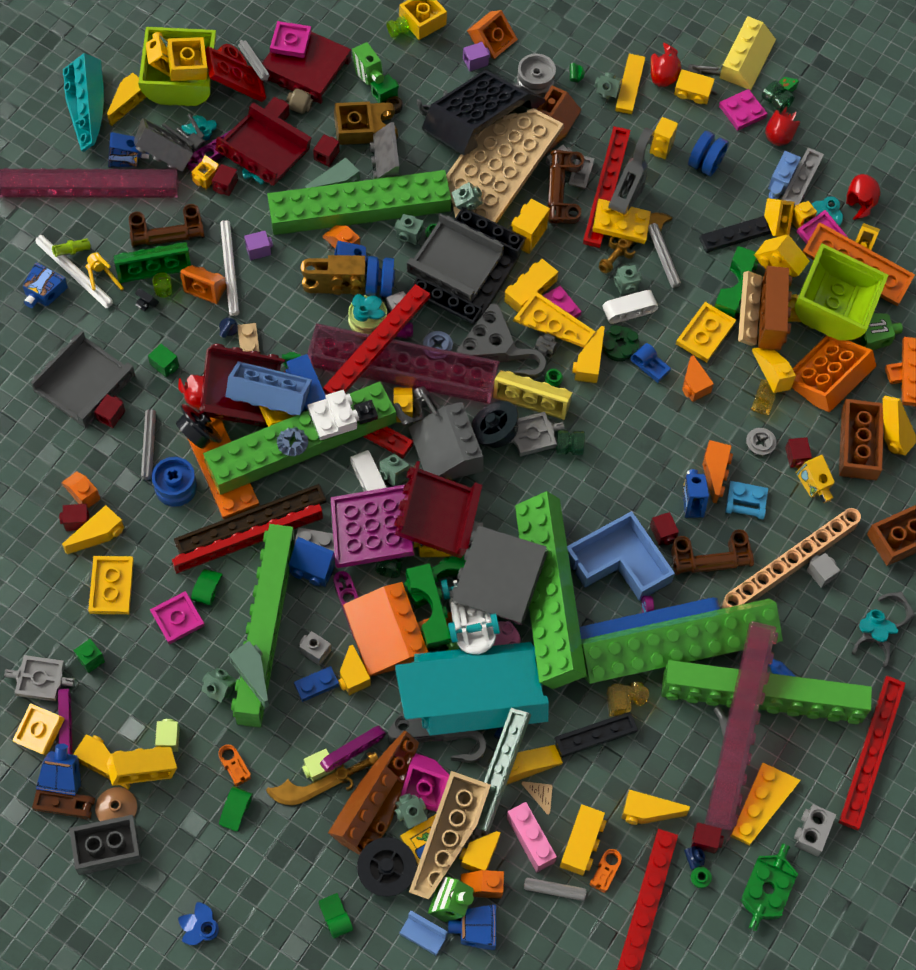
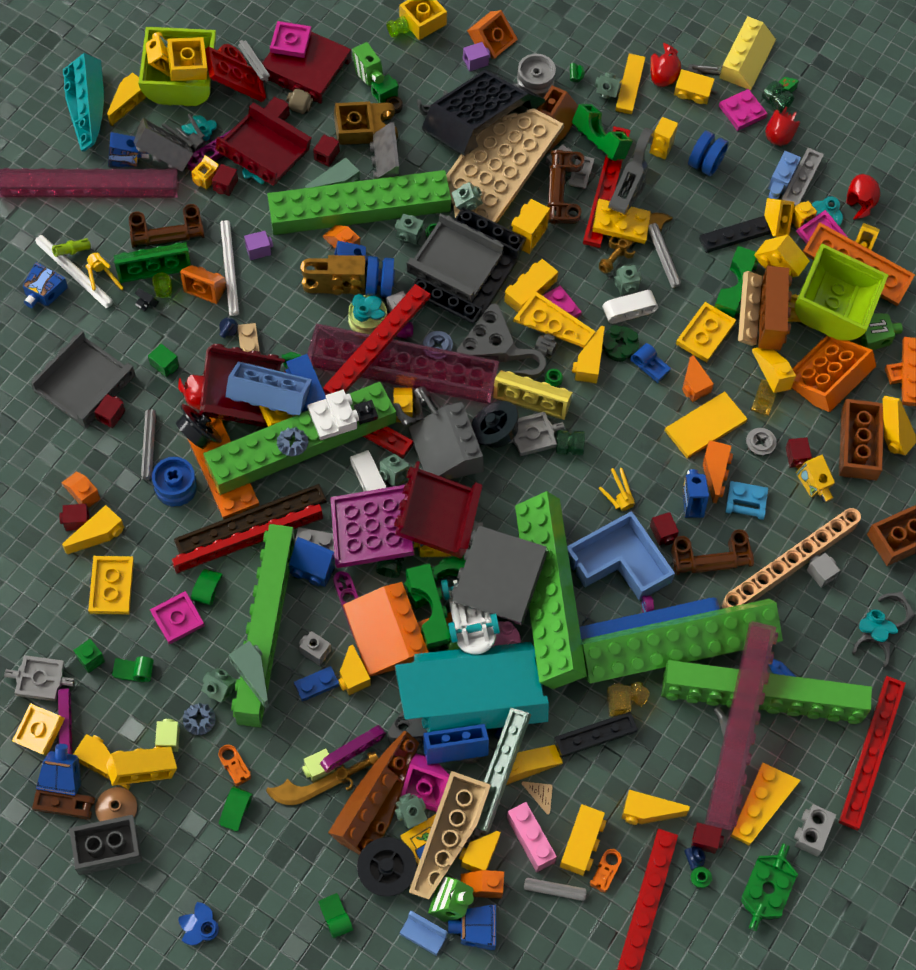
none -> green panel [112,656,154,682]
none -> sand blue gear [182,703,216,735]
none -> blue brick [423,724,489,765]
none -> green arch [572,104,633,161]
none -> yellow plant [599,468,635,511]
none -> yellow tile [664,391,748,459]

